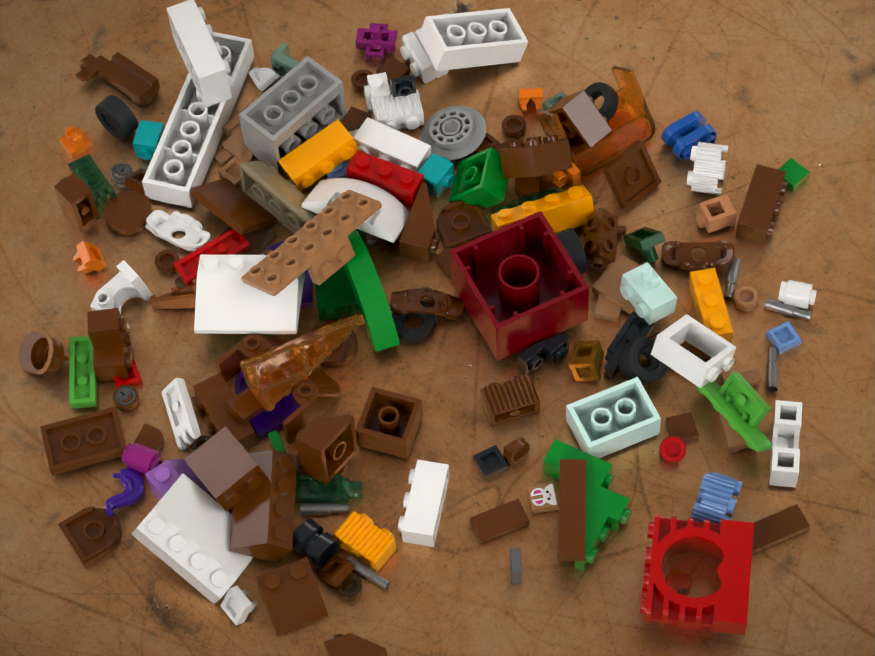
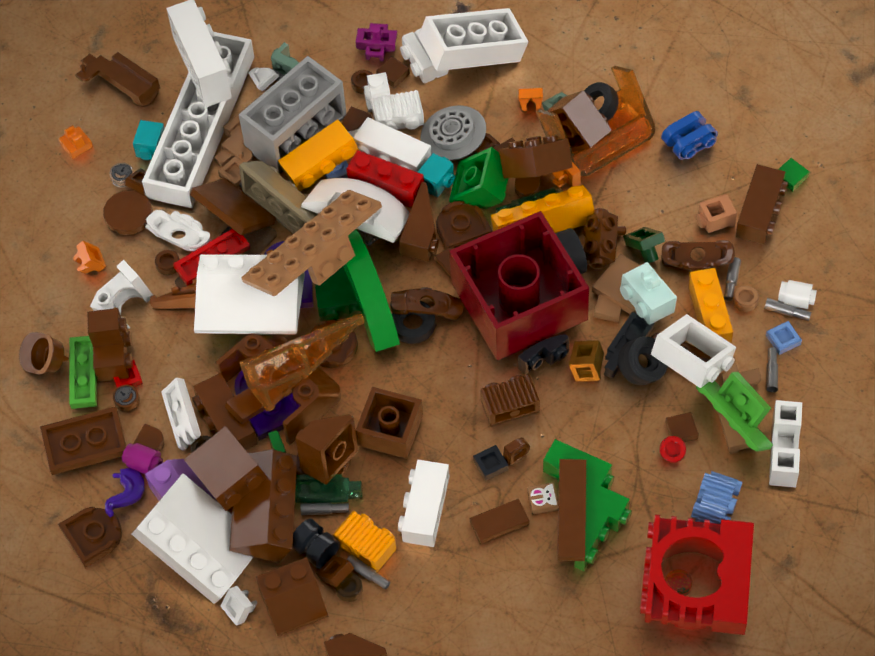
reddish brown brick [54,173,100,232] -> none
clear green hinge [68,154,117,207] -> none
black tyre [95,95,138,140] -> none
black slope [390,75,417,97] -> none
reddish brown tile [502,115,526,139] -> none
dark grey tile [510,548,522,584] -> none
light aqua brick [566,377,661,458] -> none
reddish brown tile [602,140,661,210] -> none
white brick [686,142,728,195] -> none
reddish brown tile [752,504,810,555] -> none

